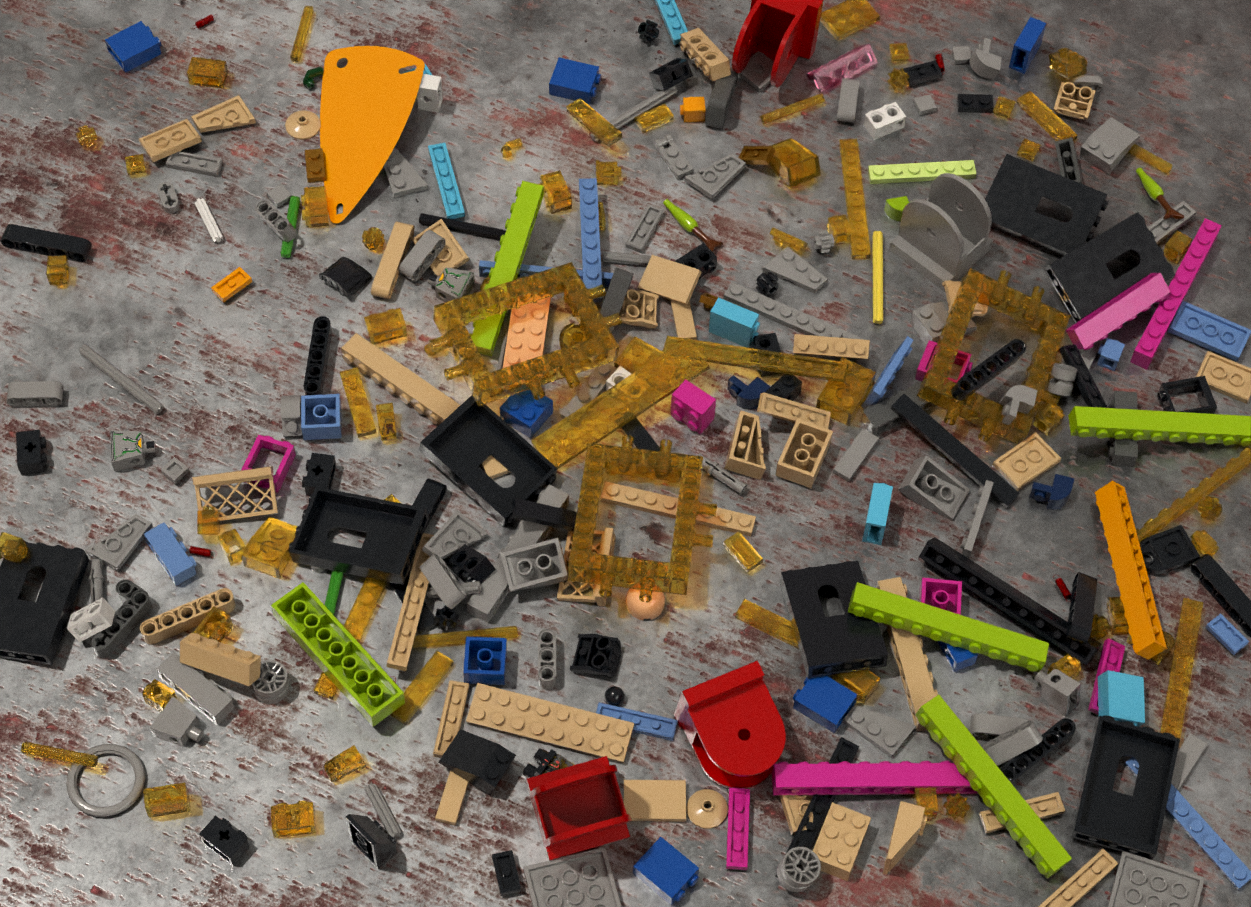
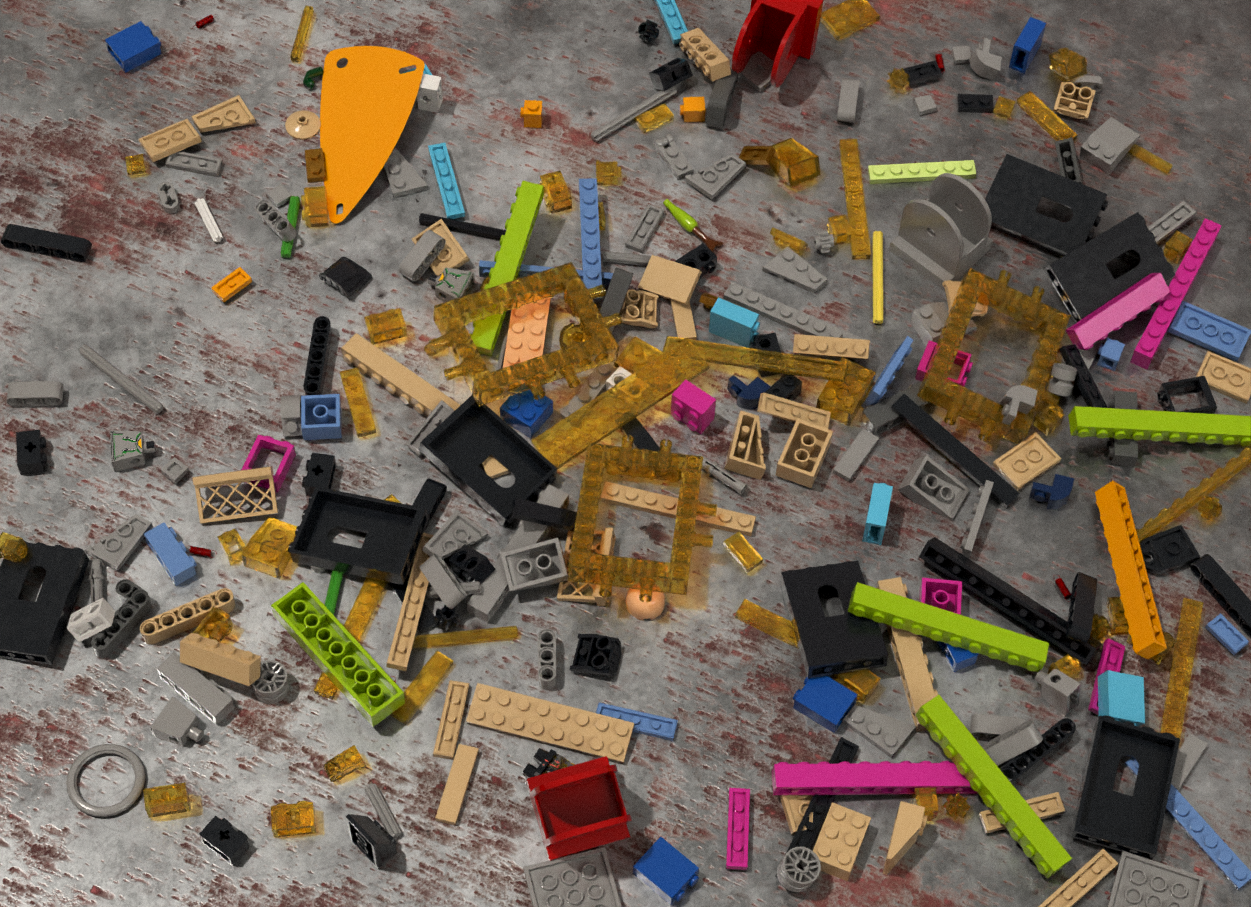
clear yellow axle [21,742,98,767] -> none
clear yellow brick [46,256,70,286] -> none
clear yellow gear [76,125,98,148] -> none
clear yellow brick [142,679,177,712] -> none
clear yellow brick [187,57,228,88] -> none
clear yellow brick [197,506,220,534] -> none
clear yellow gear [361,227,385,250] -> none
tan beam [371,221,415,299] -> none
clear yellow leg [376,403,397,441] -> none
black slope [438,729,516,796] -> none
blue brick [463,636,507,685] -> none
black plate [492,850,521,896] -> none
clear yellow arm [501,138,522,158] -> none
blue brick [549,57,601,104] -> none
clear yellow plate [566,98,623,147] -> none
black piece [604,686,625,707] -> none
tan tile [624,780,686,822] -> none
red piece [674,660,786,789] -> none
tan dish [686,789,728,829] -> none
black gear [756,272,779,295] -> none
clear yellow axle [760,94,825,124] -> none
clear pink fence [806,44,877,93] -> none
white brick [864,102,906,140] -> none
lime brick [884,196,909,222] -> none
clear yellow plate [889,43,909,62] -> none
black beam [951,339,1026,401] -> none
clear yellow plate [1017,138,1041,161] -> none
piece [1136,168,1184,220] -> none
clear yellow brick [1190,530,1220,557] -> none
none -> light grey tile [405,400,455,457]
none -> light orange brick [520,100,542,128]

